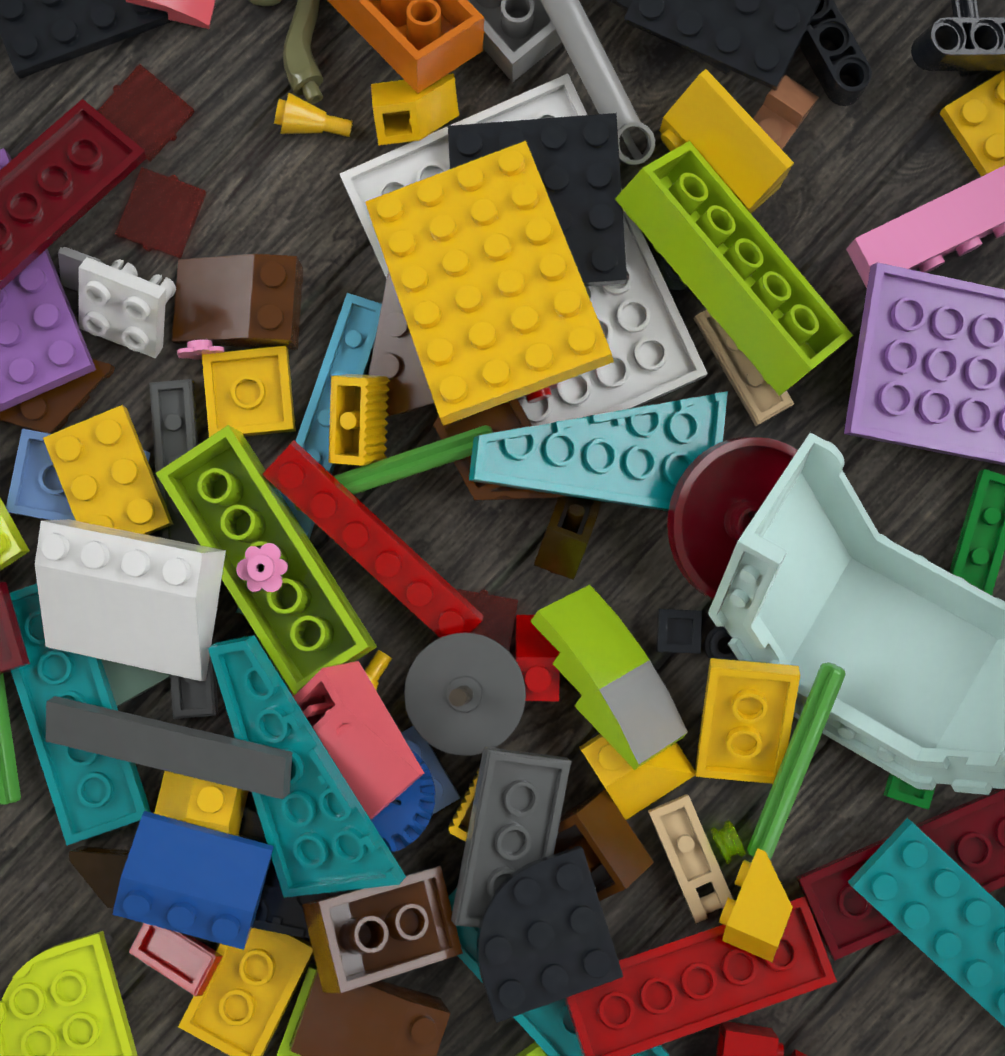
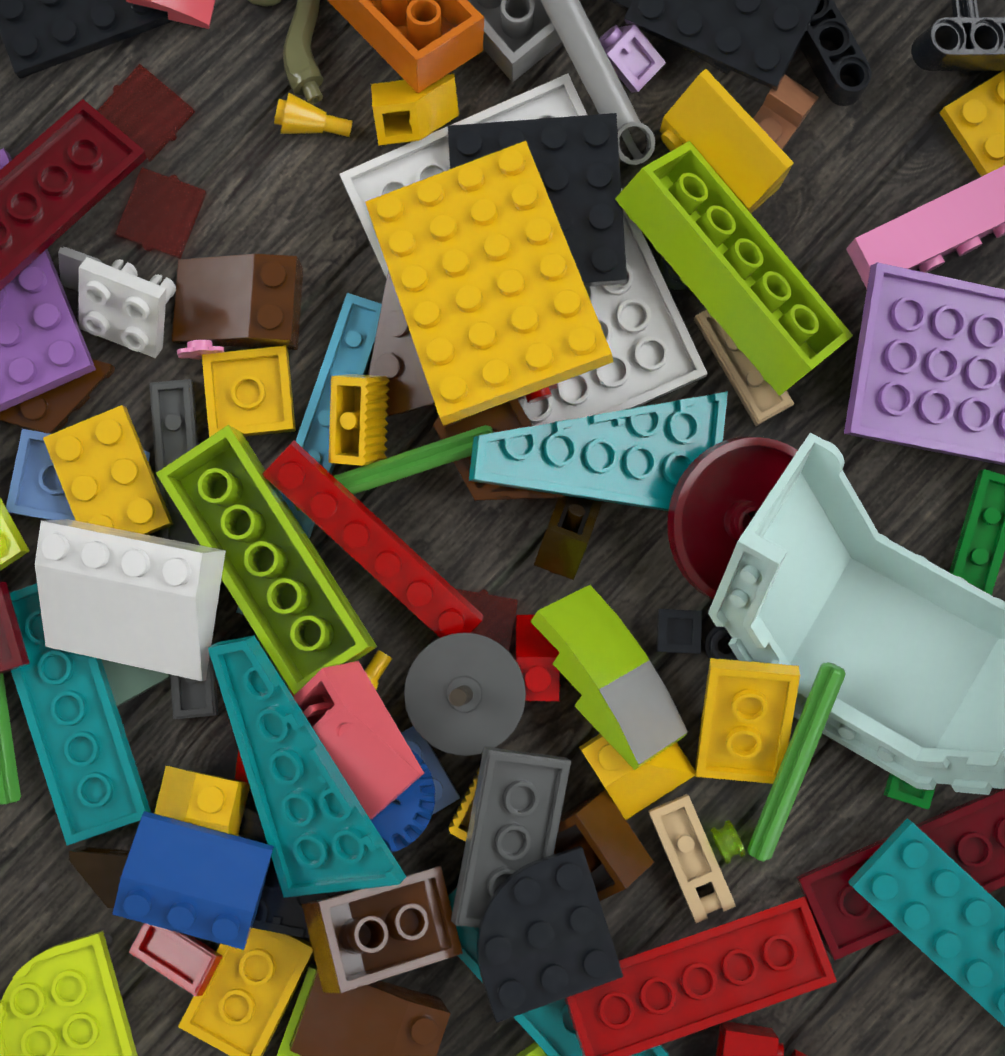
dark grey tile [46,696,292,799] -> none
bright pink plant [236,543,288,592] -> none
yellow slope [719,848,793,962] -> none
none -> lavender bracket [599,25,666,93]

